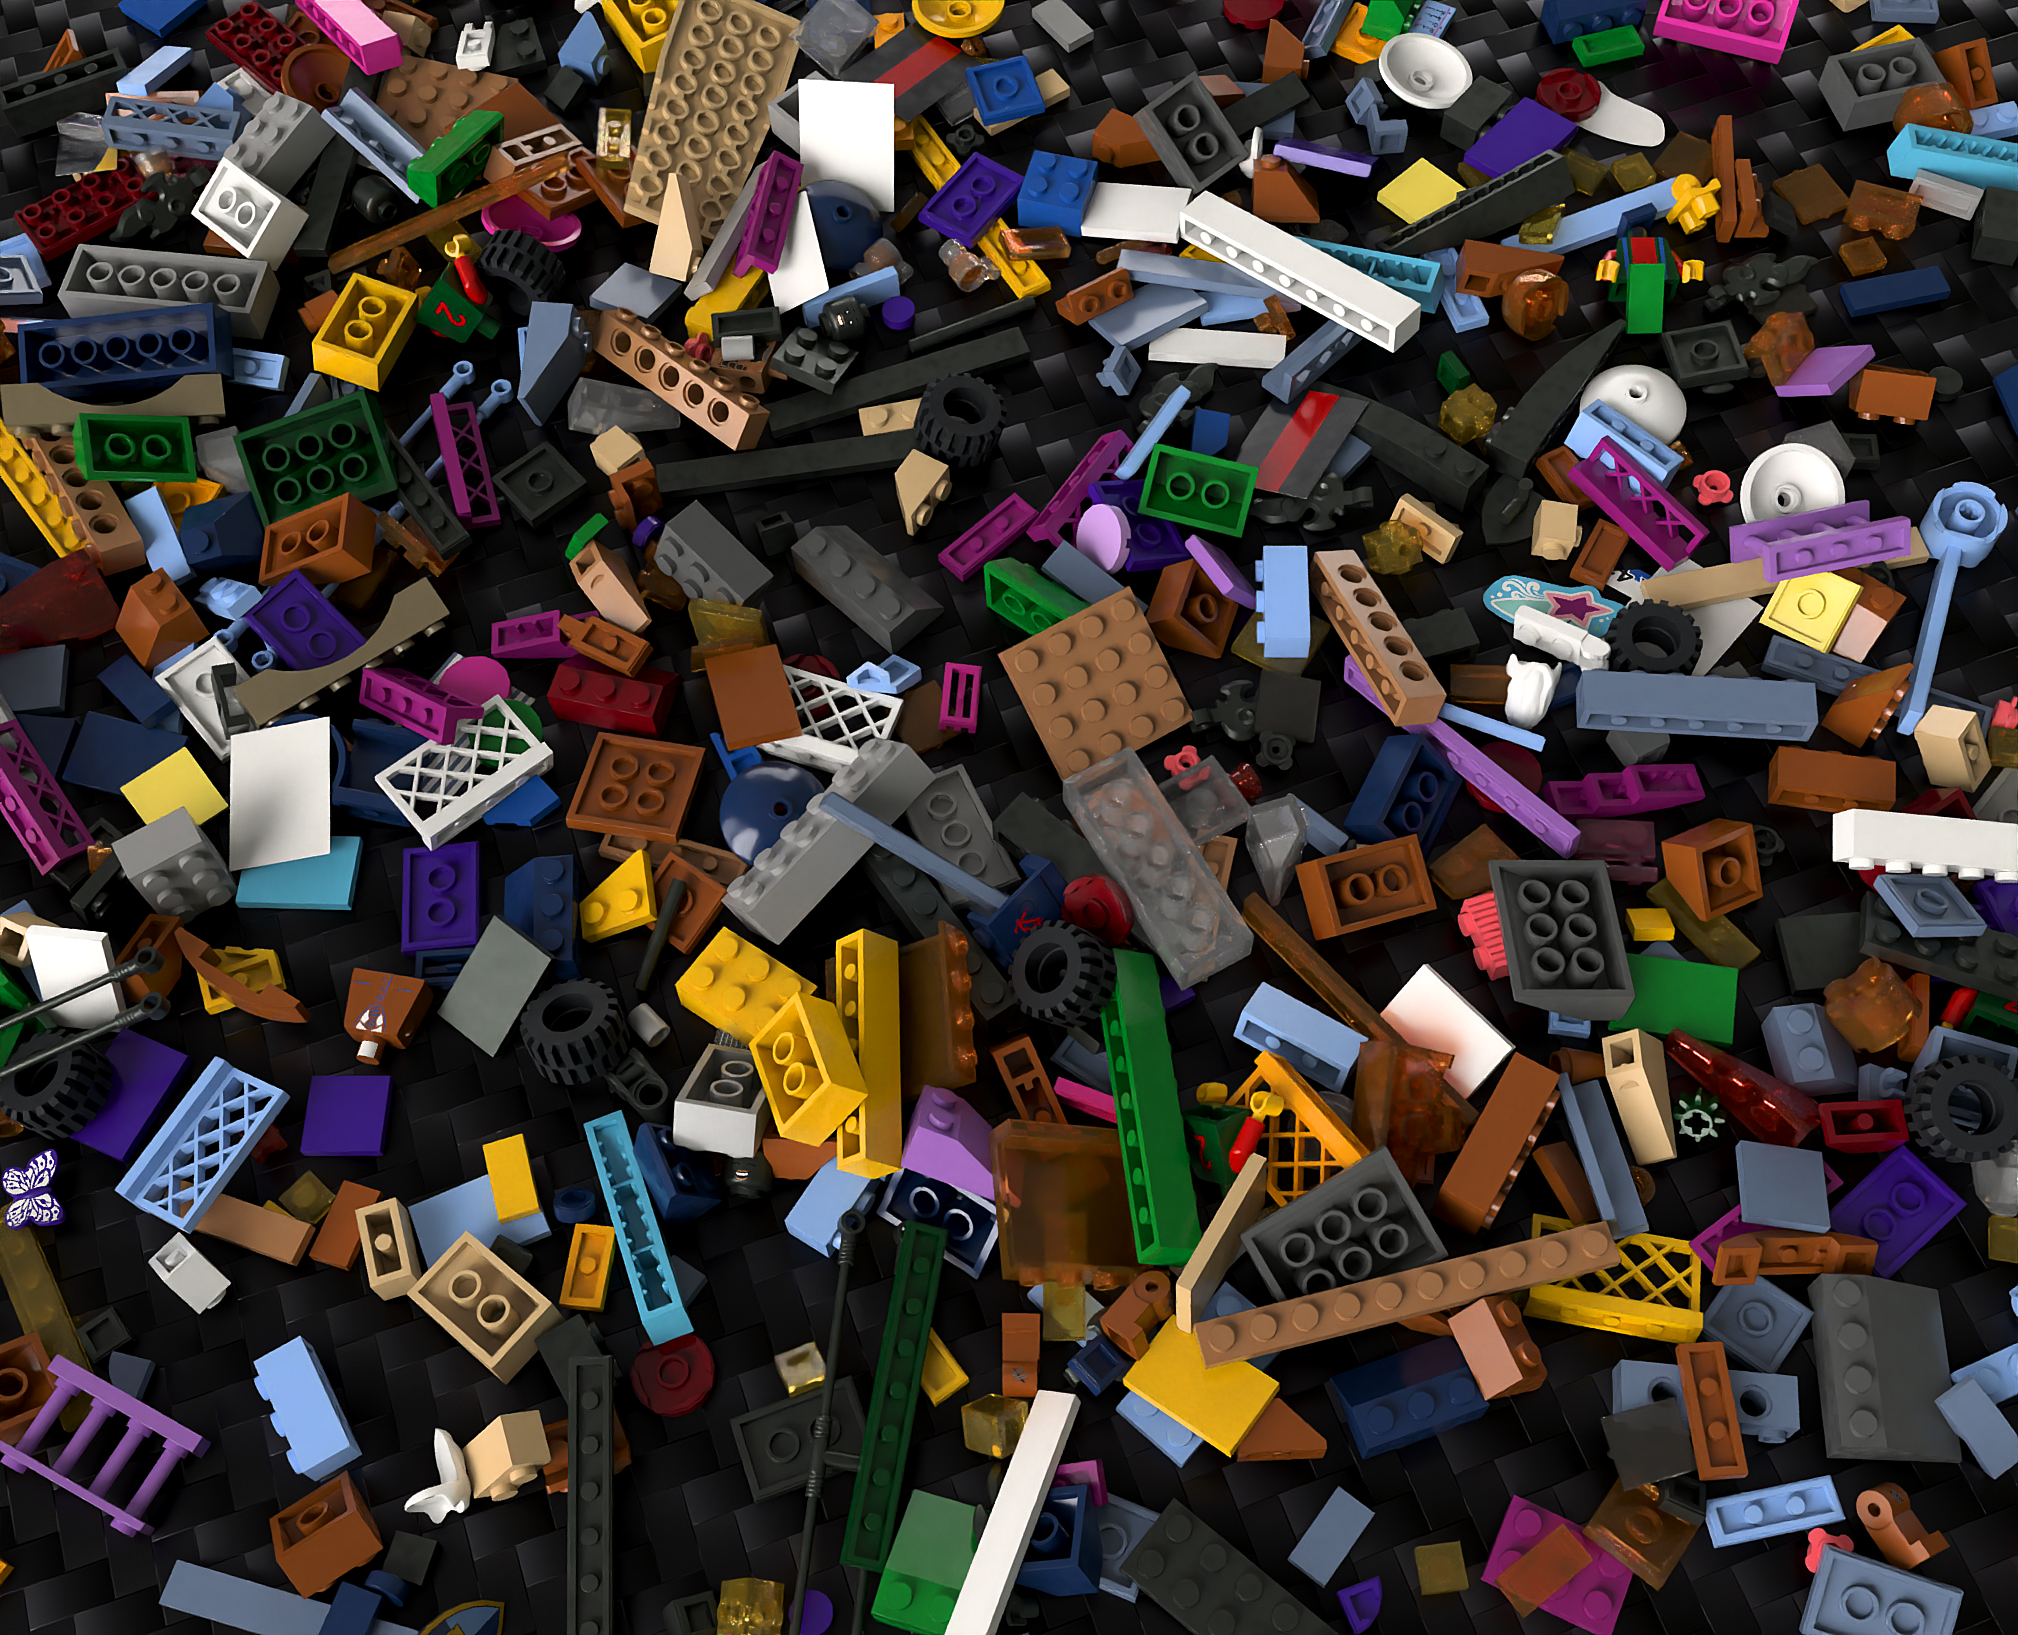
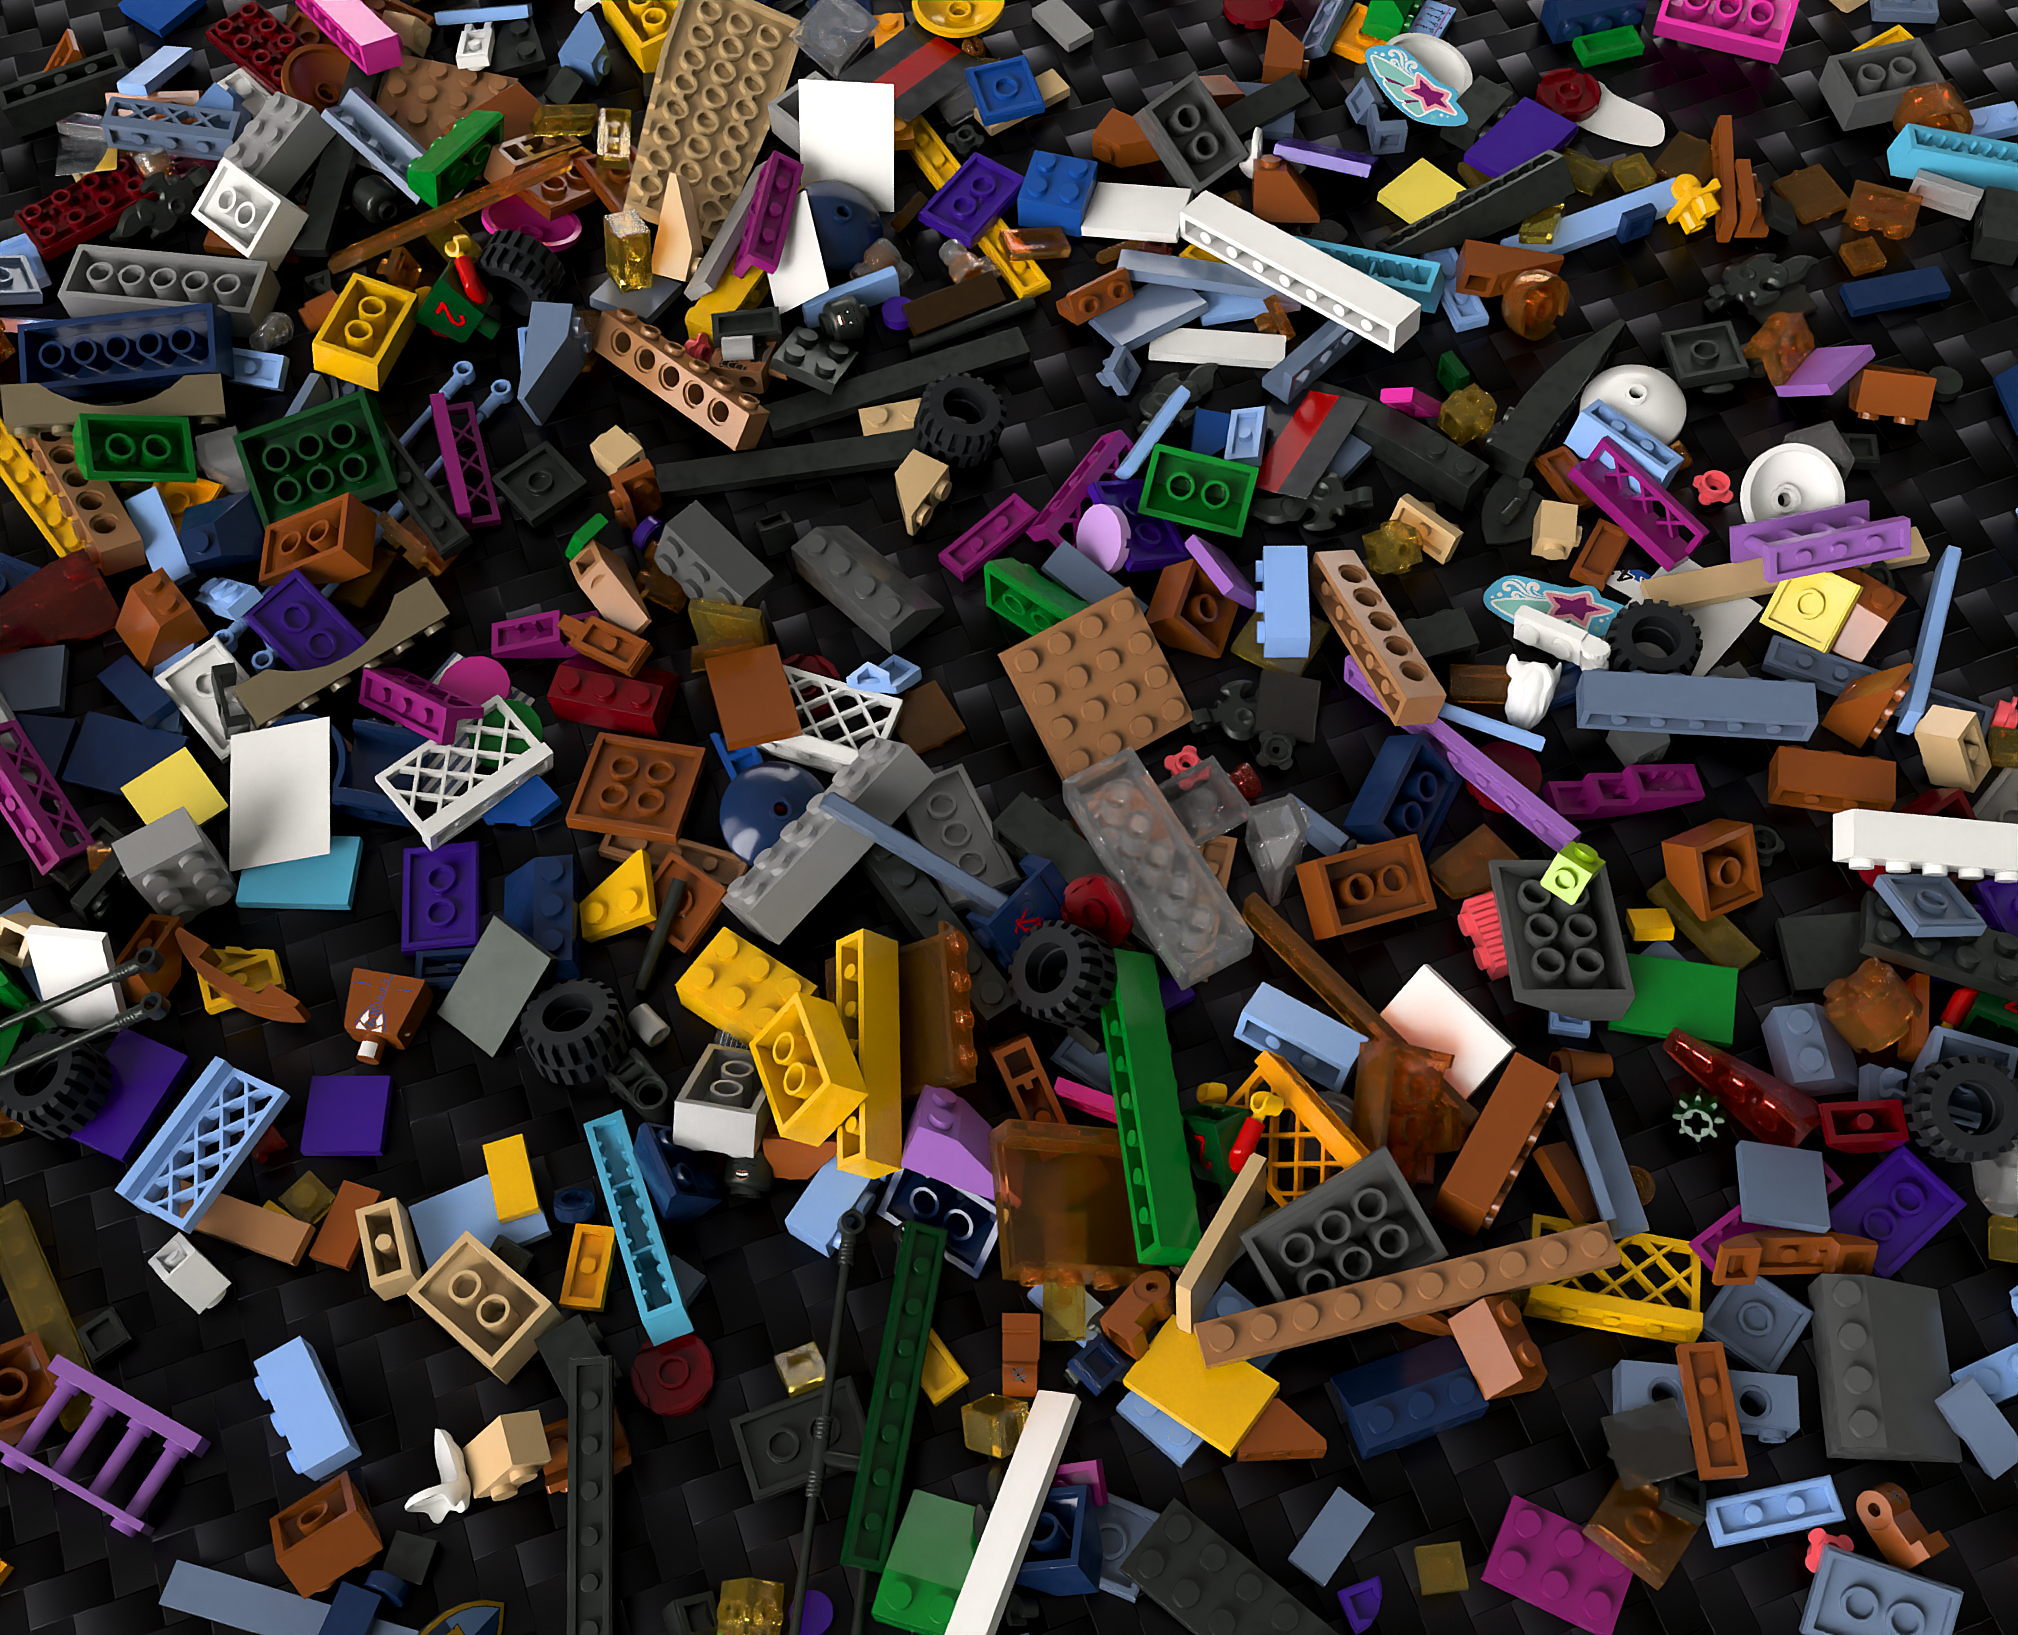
dark purple animal [1,1149,66,1231] -> none
sand blue tile [109,1351,156,1401] -> none
clear slope [568,377,681,435] -> none
dark pink tile [939,662,982,733] -> none
clear orange tile [1494,1523,1593,1618] -> none
clear pink plate [1574,818,1658,886] -> none
torso [1595,226,1704,302] -> none
tan slope [1602,1028,1677,1166] -> none
green tile [1625,263,1665,334] -> none
light blue brick [1919,482,2008,568] -> none
dark orange slope [1933,38,1999,111] -> none
none -> clear cone [249,312,295,352]
none -> light blue tile [434,3,533,26]
none -> clear yellow plate [529,104,601,137]
none -> clear yellow brick [603,209,653,294]
none -> dark brown tile [901,270,1006,338]
none -> light blue plate [1224,406,1268,467]
none -> sticker [1365,45,1468,126]
none -> dark pink tile [1380,387,1444,418]
none -> bracket [1540,841,1606,905]

